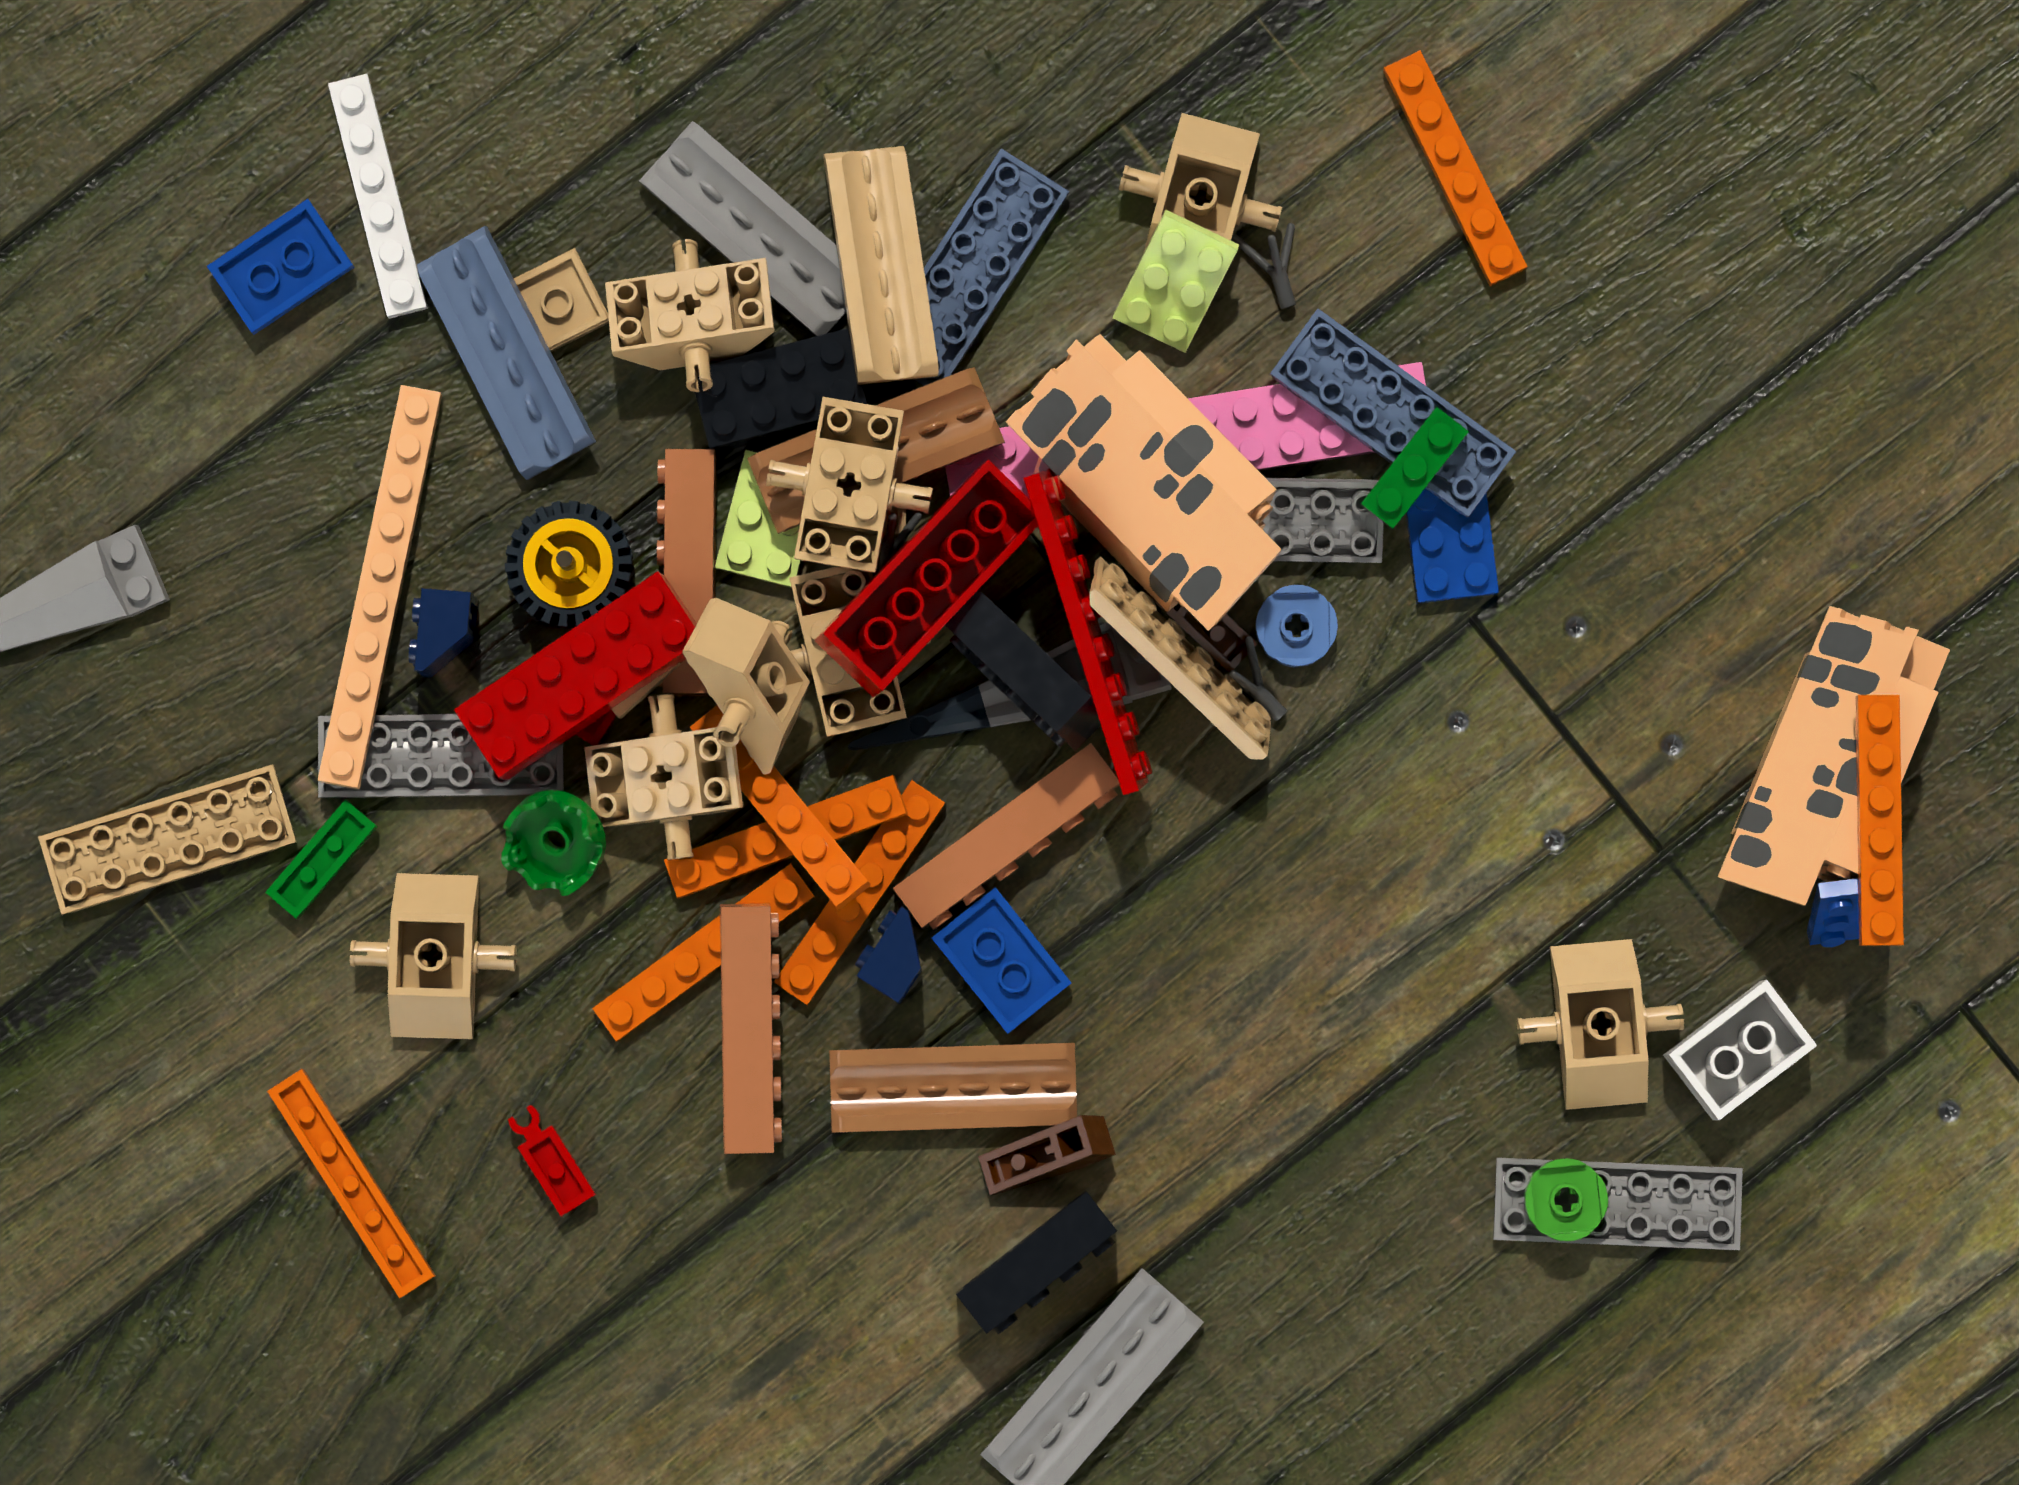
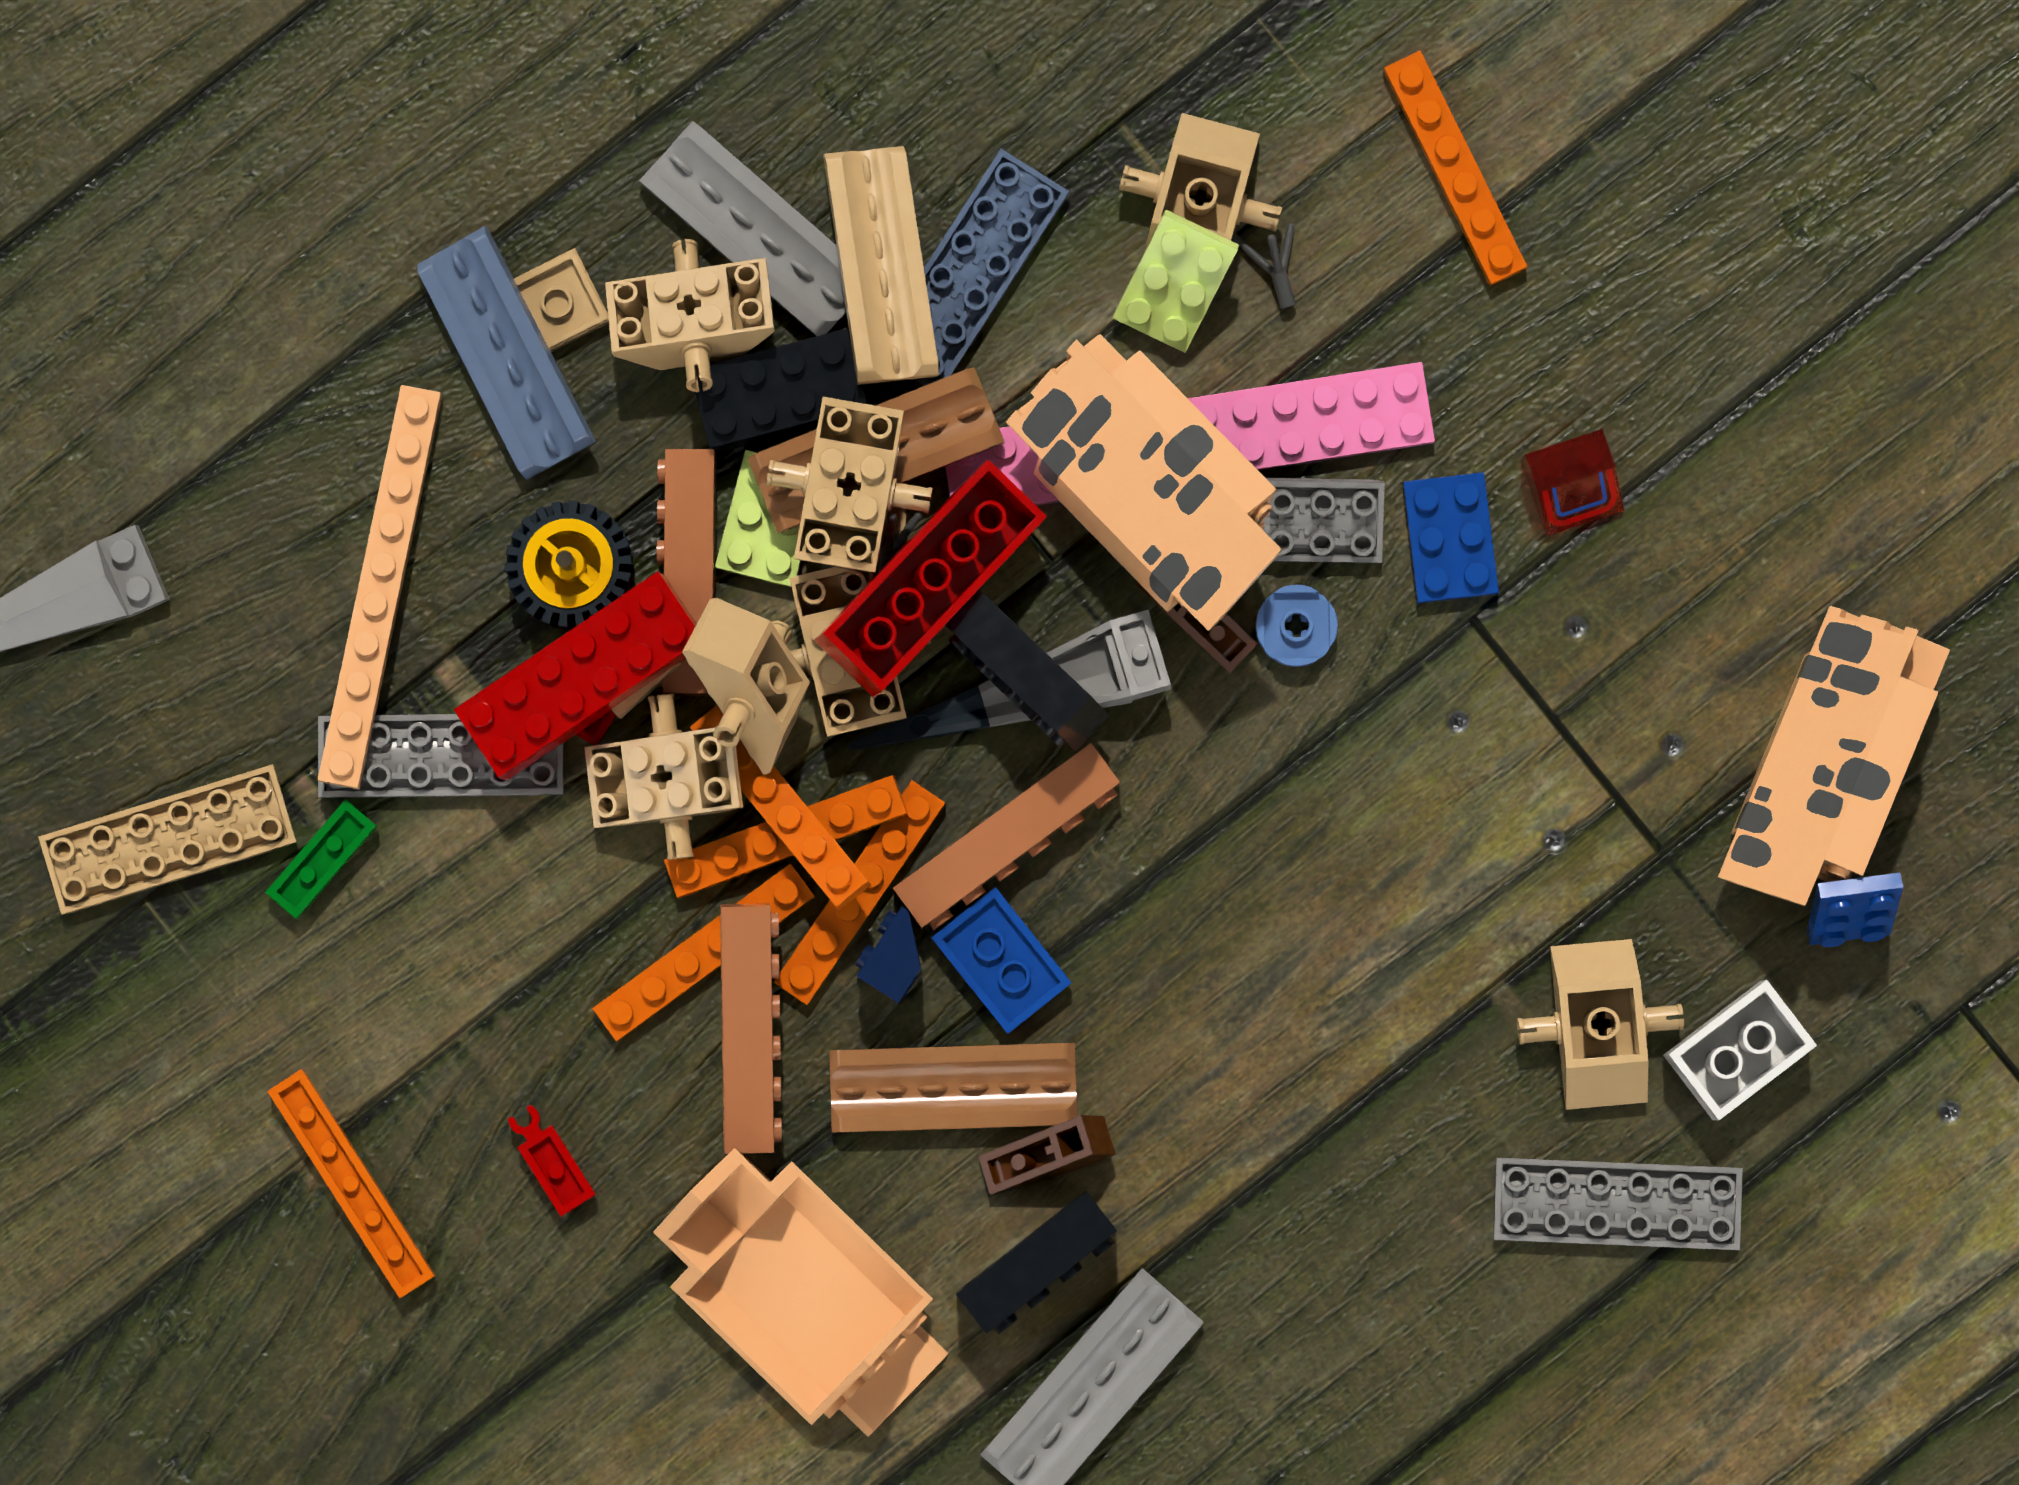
blue plate [207,199,355,335] -> none
white plate [328,74,428,319] -> none
tan slope [350,873,517,1039] -> none
dark blue slope [409,588,479,678] -> none
green plate [501,790,606,896] -> none
red plate [1023,469,1152,795] -> none
tan plate [1090,556,1271,760] -> none
dark grey plant [1229,636,1287,721] -> none
sand blue plate [1270,309,1516,517] -> none
green plate [1361,407,1469,529] -> none
bright green plate [1524,1158,1608,1241] -> none
orange plate [1855,695,1904,946] -> none
none -> light nougat panel [653,1148,949,1437]
none -> clear red slope [1520,429,1624,537]

